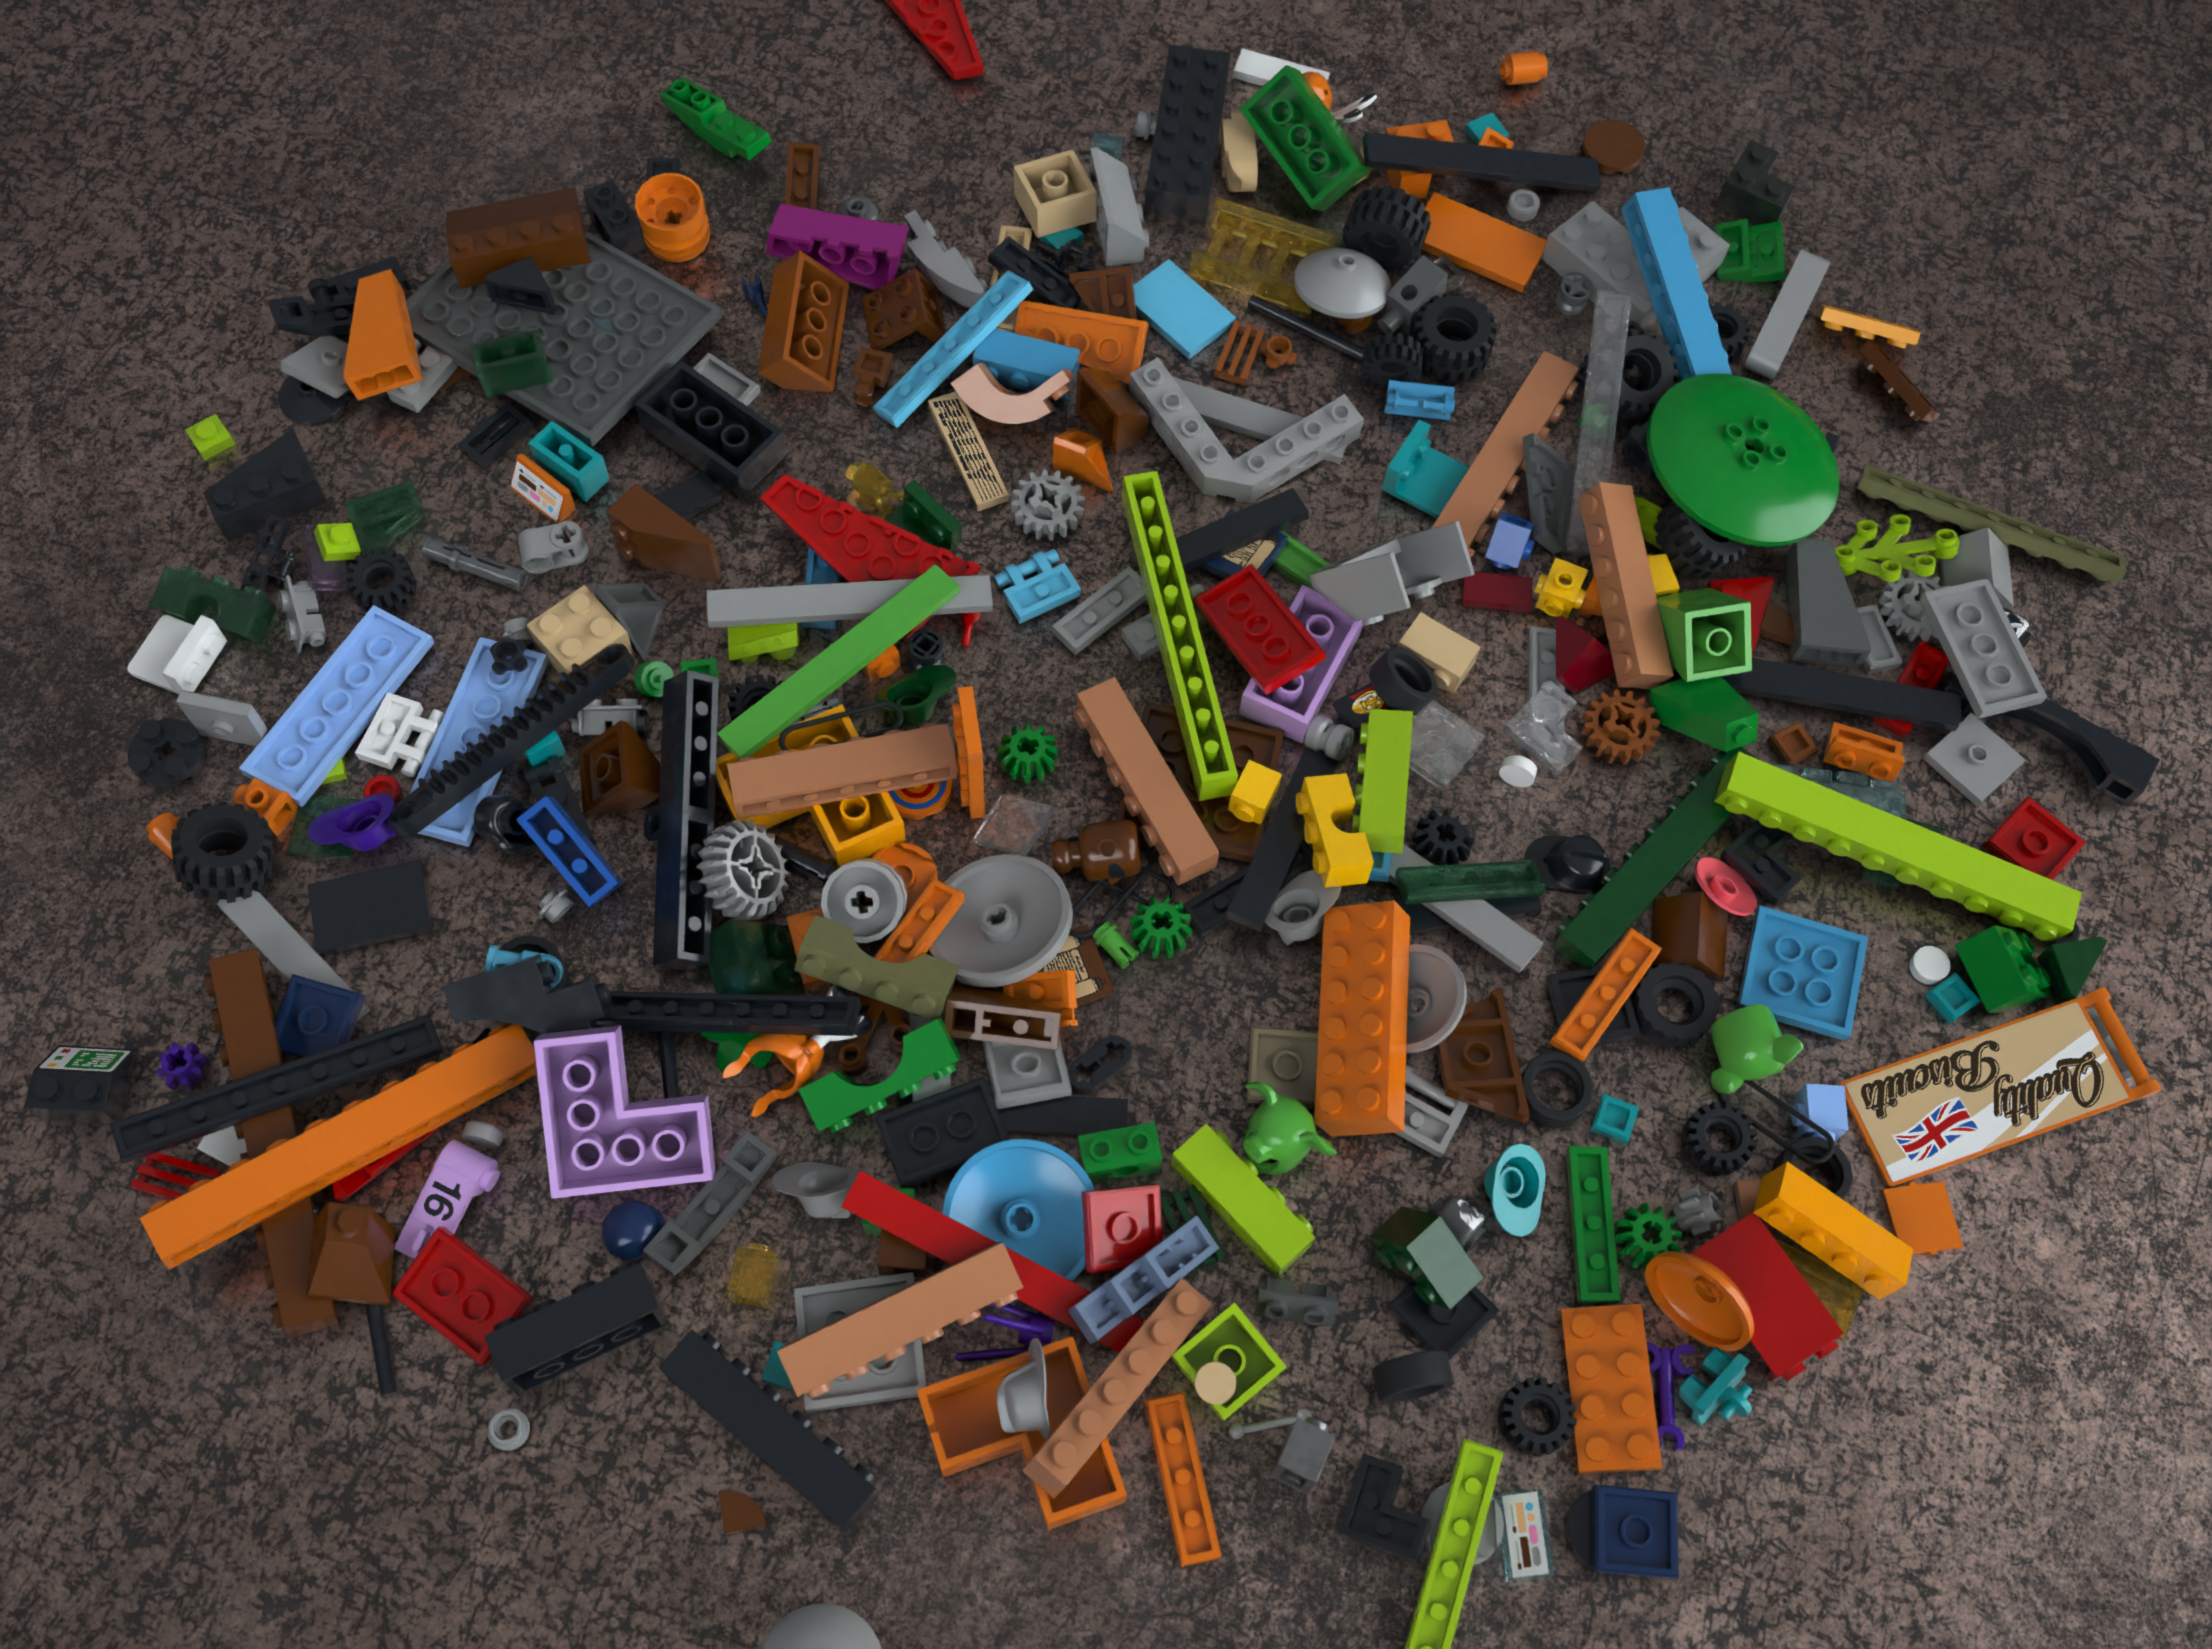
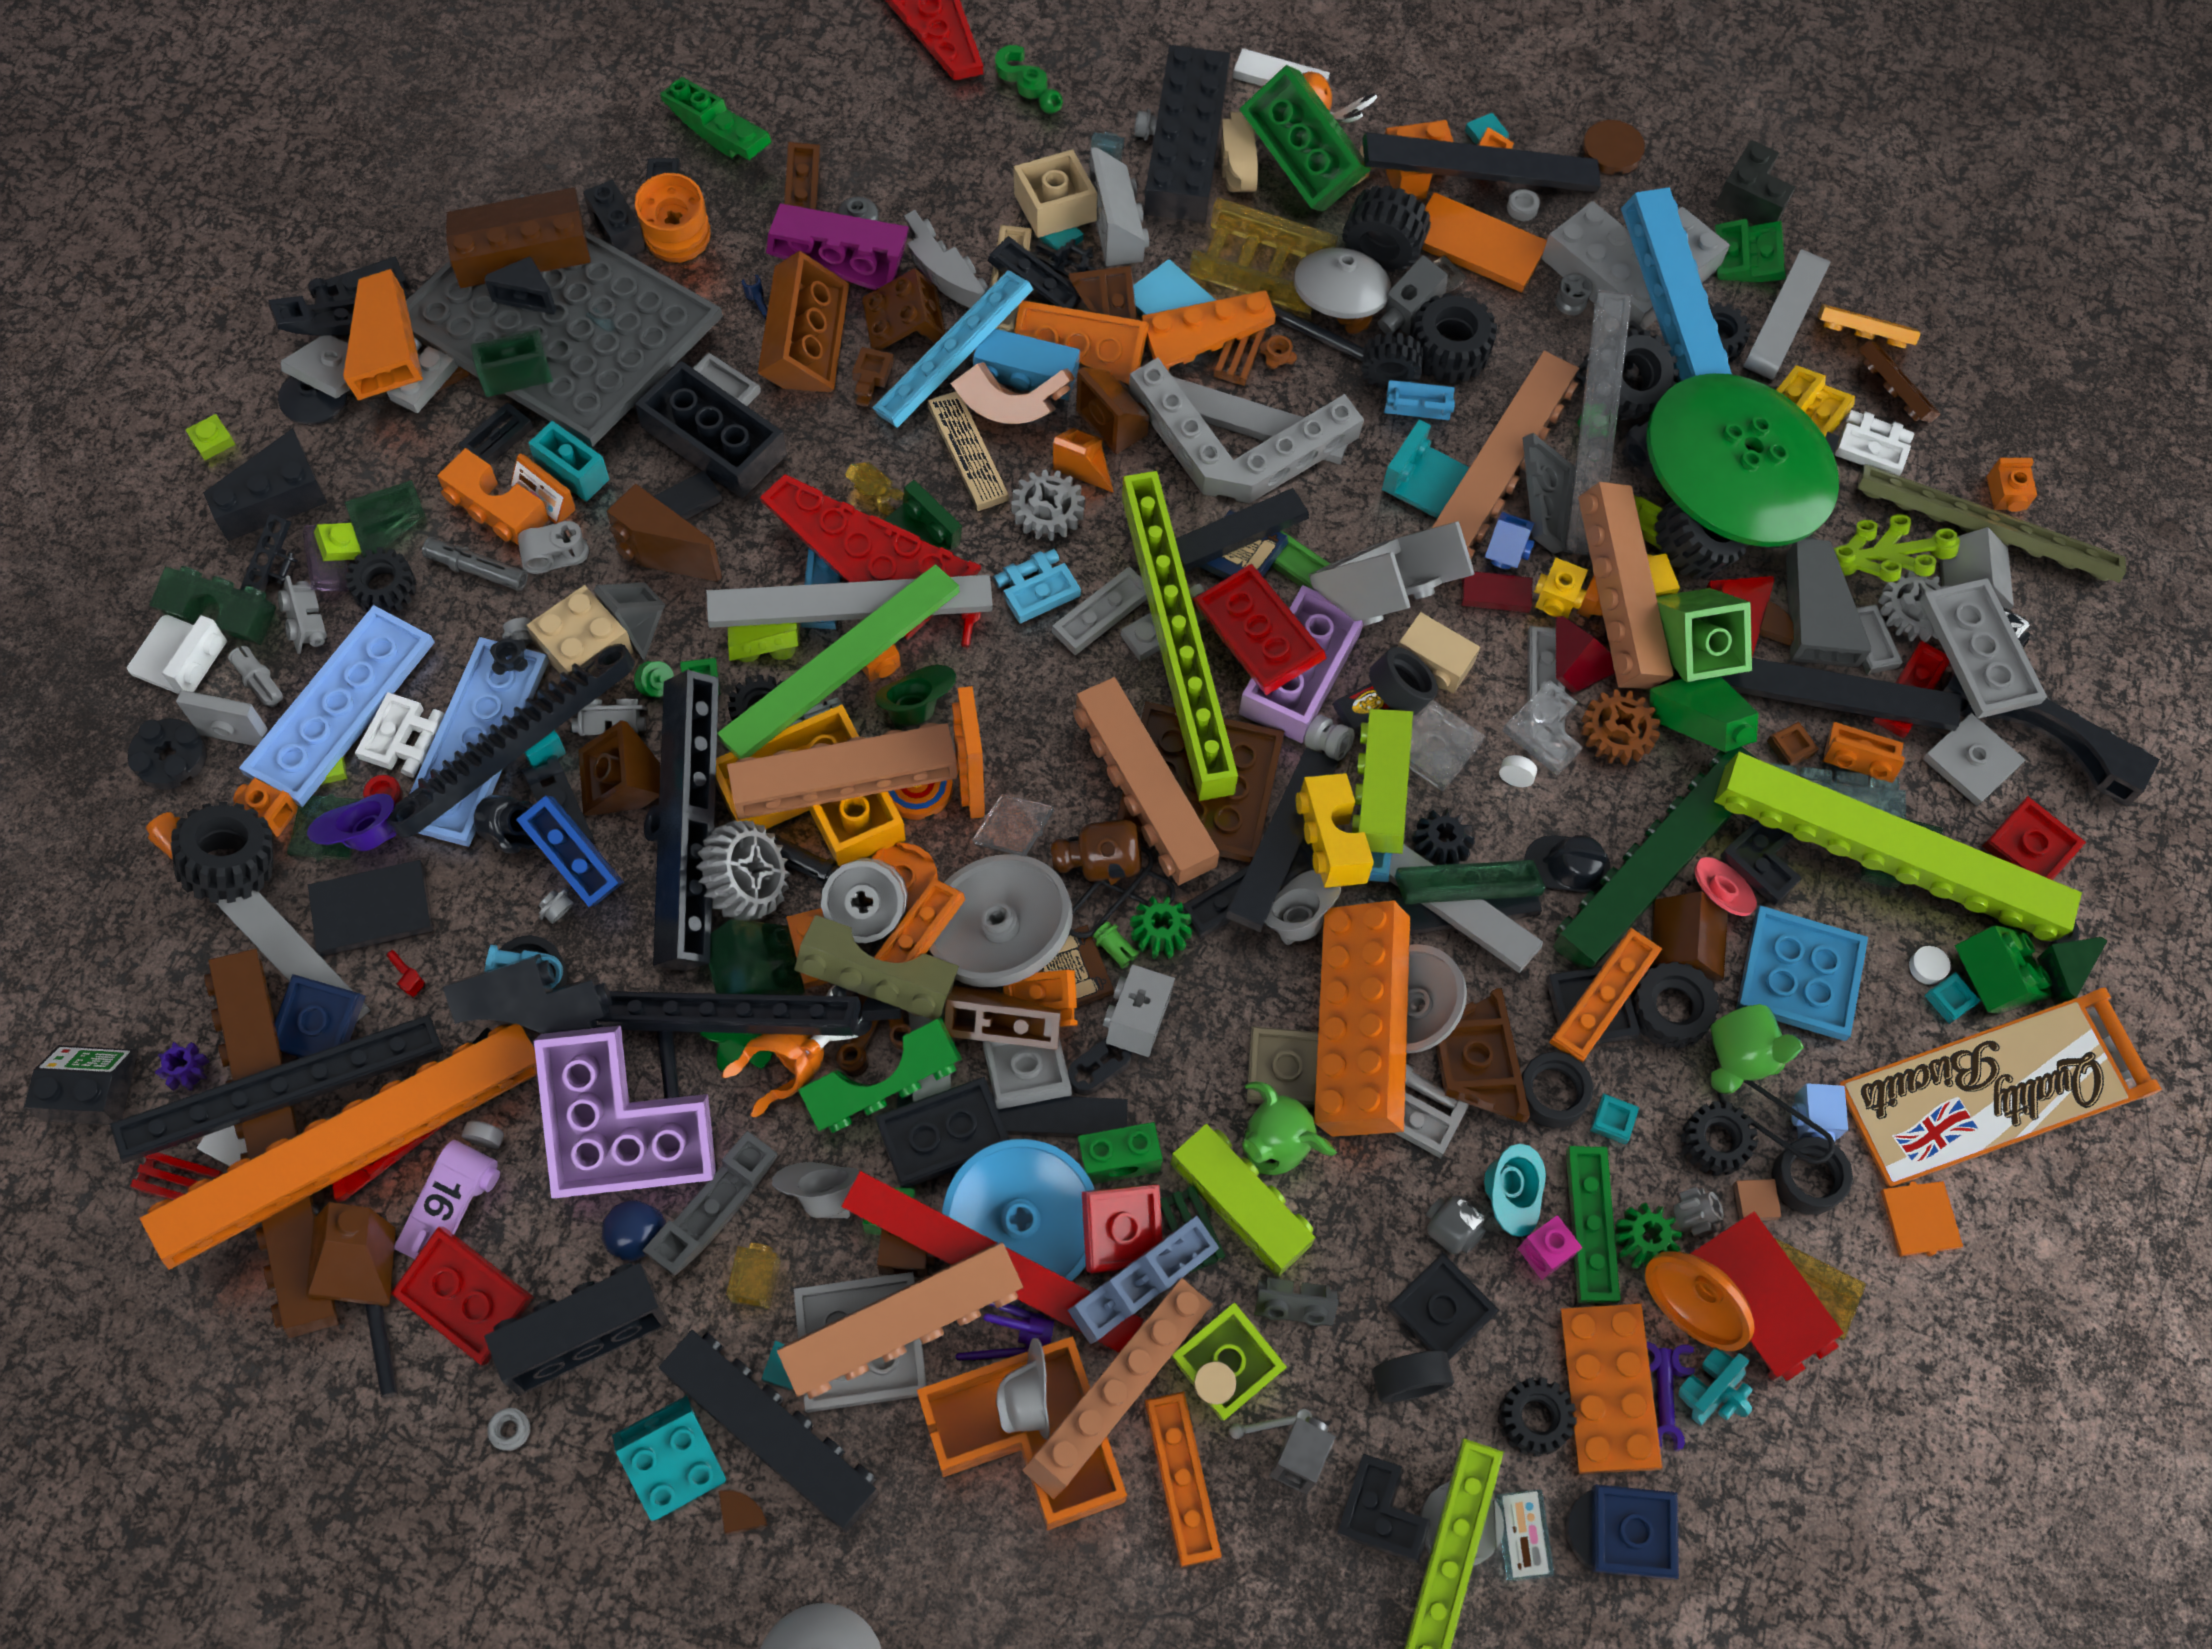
black piece [779,701,904,751] -> none
black wheel [908,629,944,671] -> none
green gear [997,722,1058,786] -> none
yellow brick [1228,760,1282,825] -> none
brick [1369,1206,1483,1309] -> none
orange brick [1500,51,1548,85] -> none
light orange brick [1753,1161,1913,1300] -> none
none -> light grey axle [228,646,283,708]
none -> red hand [386,950,425,997]
none -> orange arch [437,448,549,545]
none -> teal bracket [612,1395,726,1521]
none -> black tile [862,997,902,1021]
none -> green piece [995,45,1063,114]
none -> light grey brick [1103,964,1175,1057]
none -> orange wing [1141,290,1276,372]
none -> dark pink brick [1517,1215,1583,1280]
none -> yellow slope [1776,365,1855,436]
none -> white plate [1834,410,1915,476]
none -> orange brick [1986,458,2037,512]

